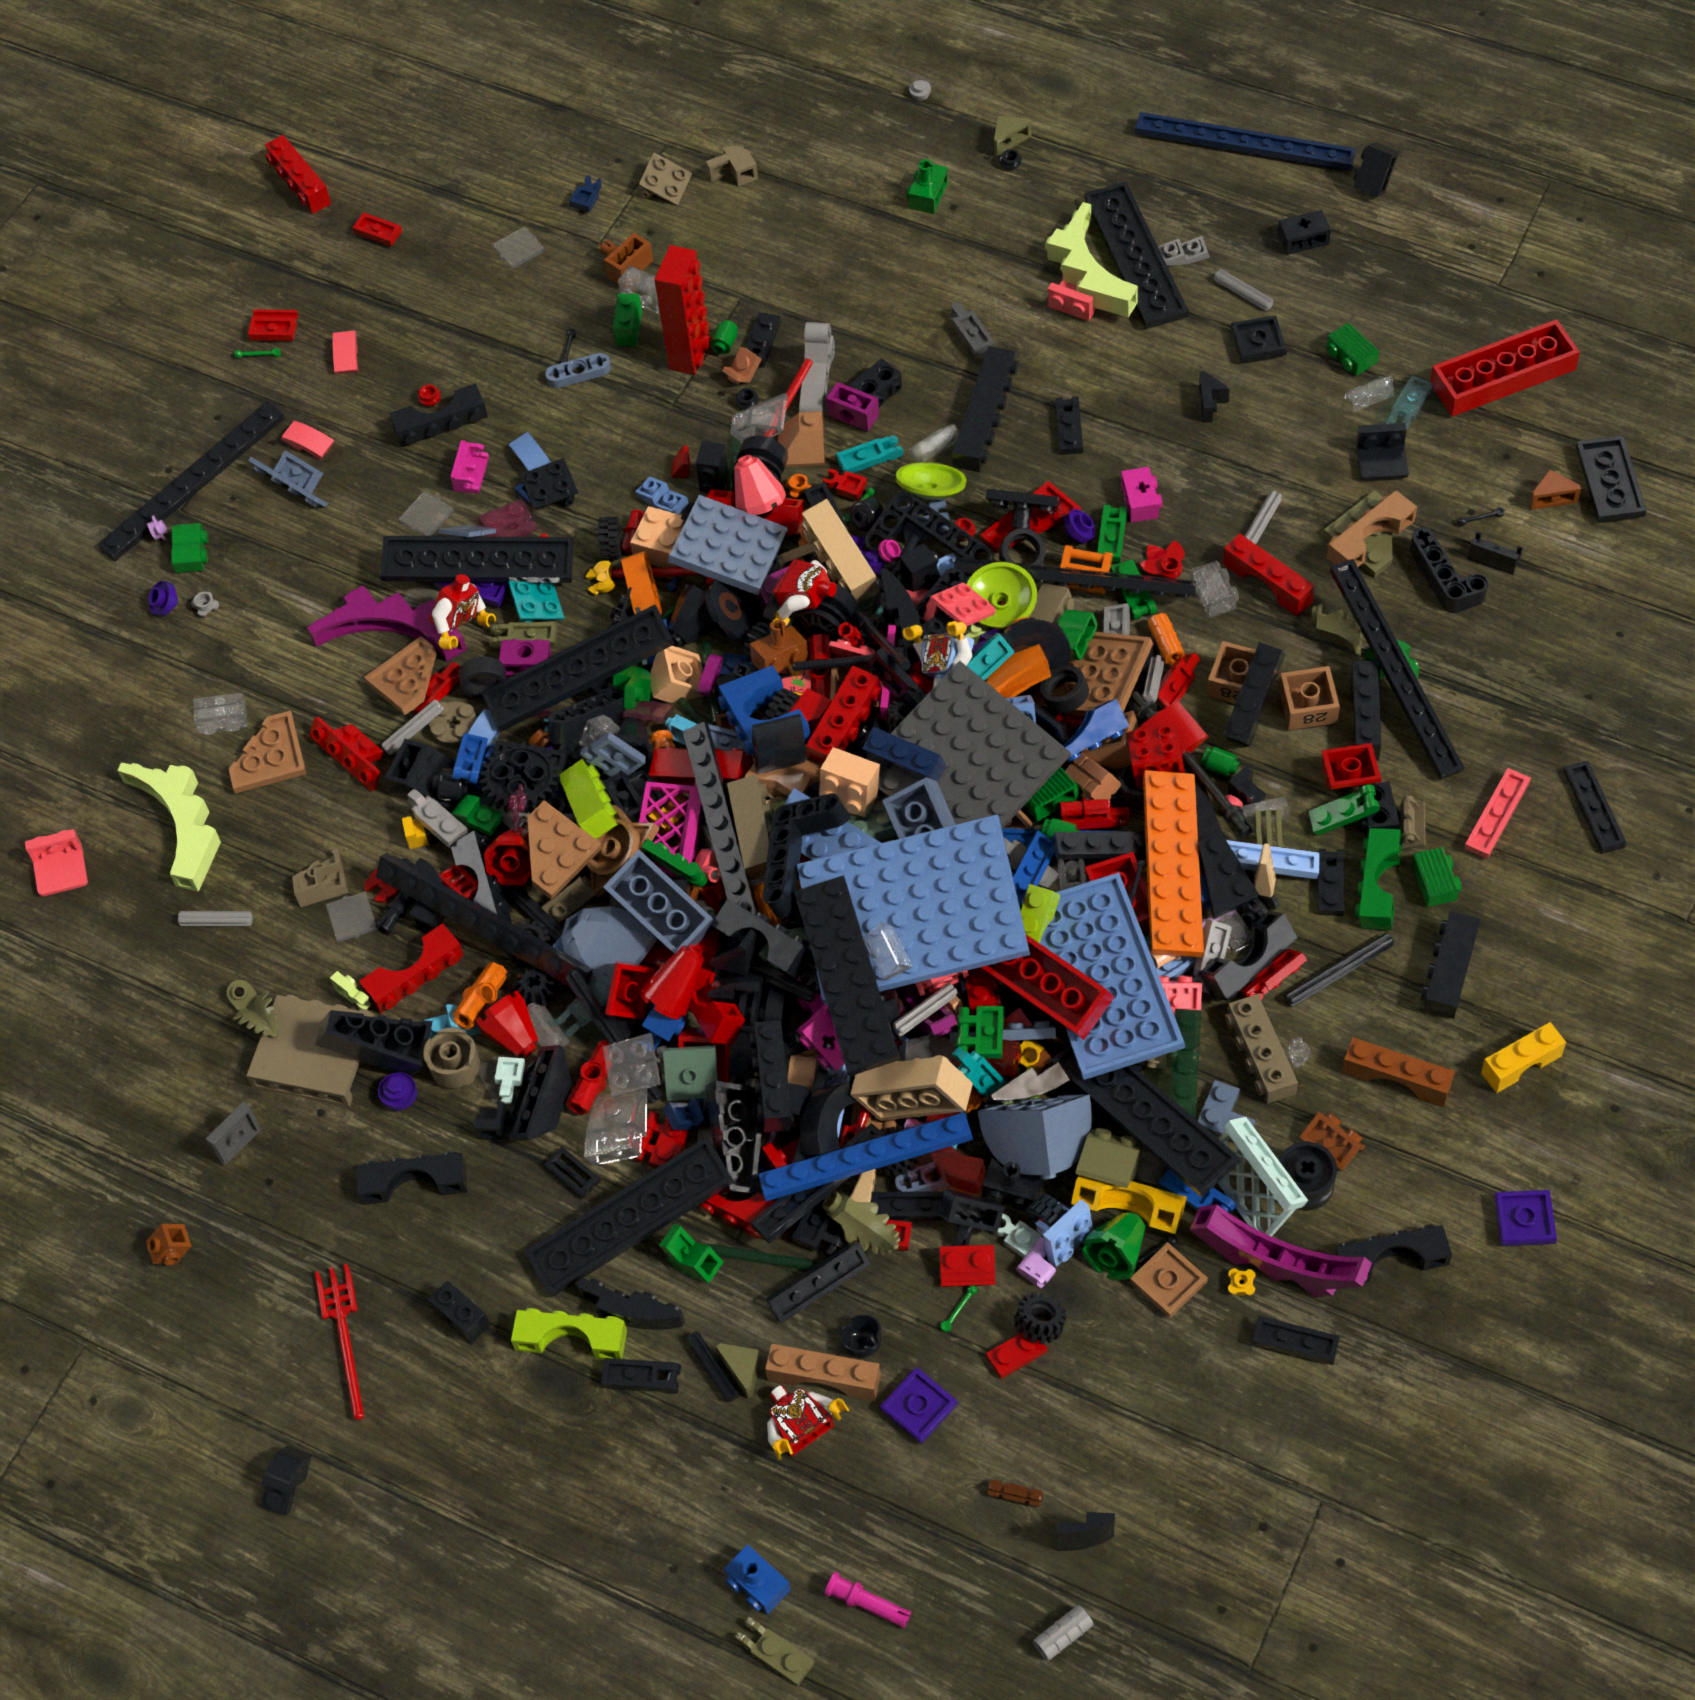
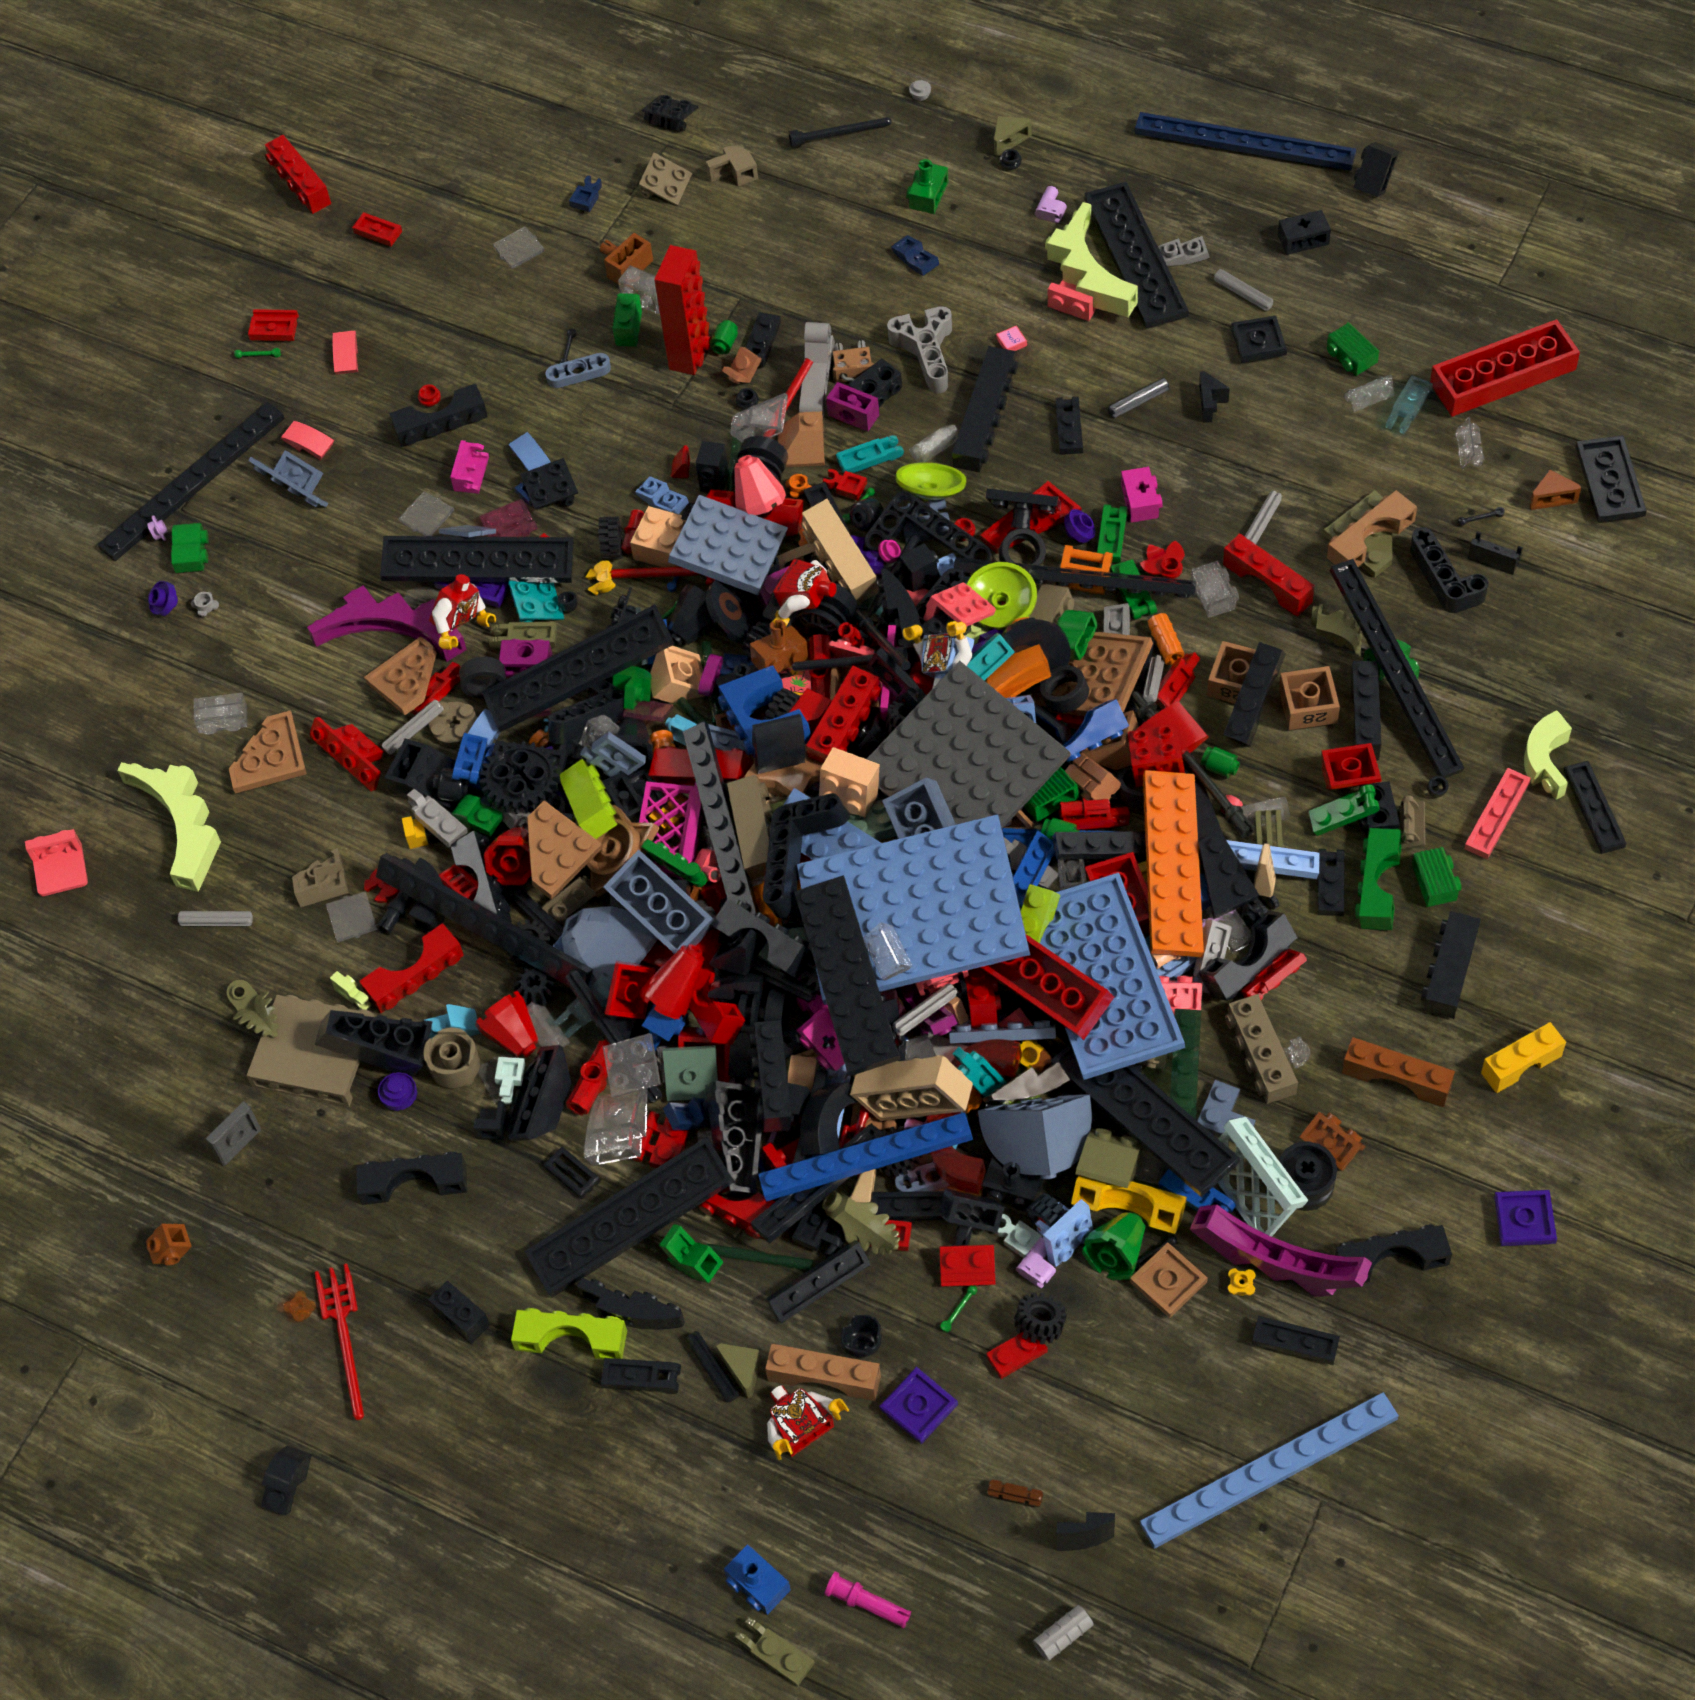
orange piece [453,962,507,1030] -> none
clear pink plate [509,783,526,833] -> none
orange beam [621,551,662,615] -> none
dark blue arch [862,727,946,782] -> none
dark grey hinge [951,301,995,356] -> none
green plate [955,1006,1004,1059] -> none
black hinge [1128,860,1147,905] -> none
black panel [1228,766,1266,812] -> none
black axle [1284,933,1394,1007] -> none
black bracket [1356,423,1409,481] -> none
none -> clear orange plate [283,1291,316,1322]
none -> black hinge [558,591,578,612]
none -> black hinge [642,95,699,132]
none -> black piece [788,117,892,149]
none -> medium nougat piece [833,340,874,382]
none -> light grey beam [887,306,952,394]
none -> dark blue slope [891,235,939,276]
none -> tile [996,325,1027,351]
none -> lavender piece [1035,186,1067,223]
none -> black axle [1108,378,1169,418]
none -> medium blue plate [1140,1392,1399,1549]
none -> black hinge [1427,776,1449,798]
none -> clear hinge [1456,417,1484,469]
none -> yellowish green arch [1524,711,1572,800]

